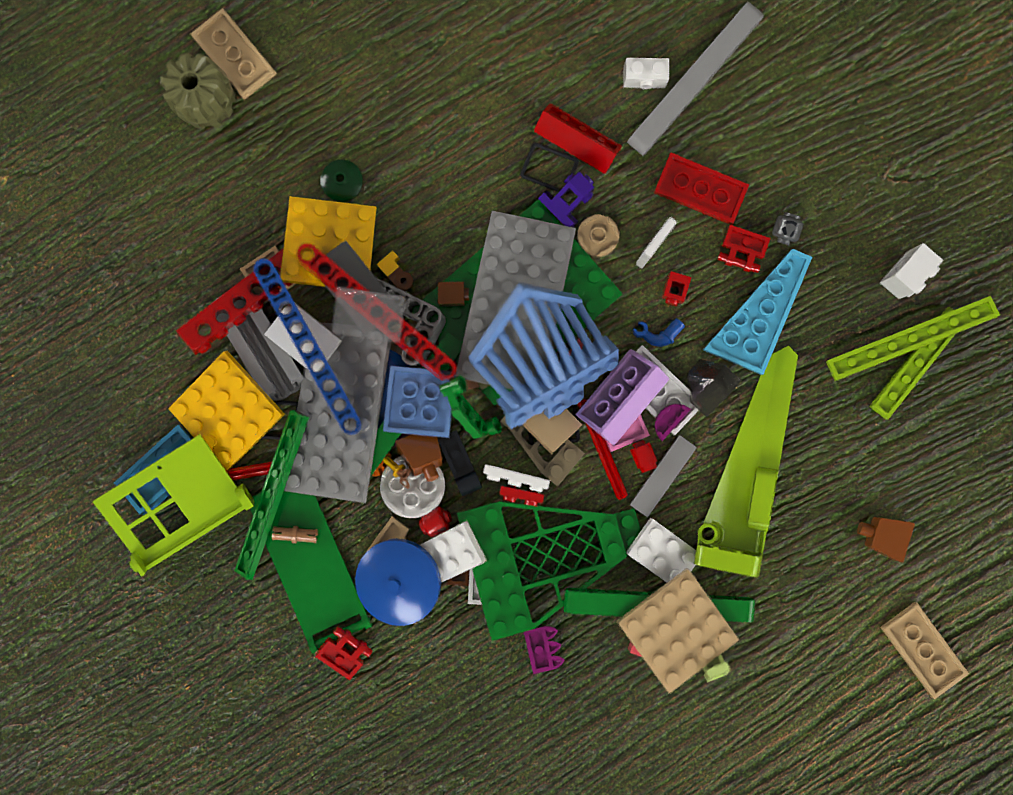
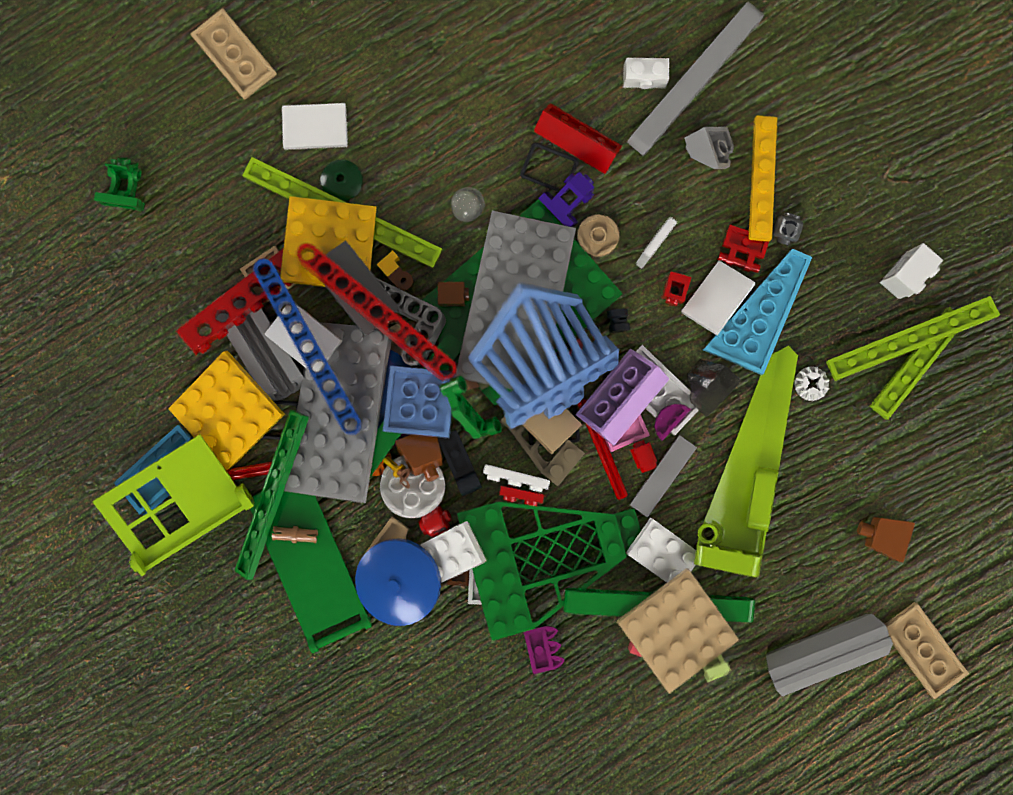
olive wheel [160,52,236,130] -> none
red plate [315,626,373,680] -> none
clear piece [332,288,405,343] -> none
blue piece [633,318,685,347] -> none
red plate [654,153,749,225] -> none
none -> green tile [94,157,145,211]
none -> lime plate [242,157,443,269]
none -> white tile [282,103,348,150]
none -> clear hair [451,187,485,222]
none -> black wheel [607,308,630,333]
none -> white tile [682,260,755,335]
none -> light grey slope [684,127,734,169]
none -> yellow plate [749,115,777,242]
none -> light grey piece [766,614,893,696]
none -> white gear [795,367,829,401]

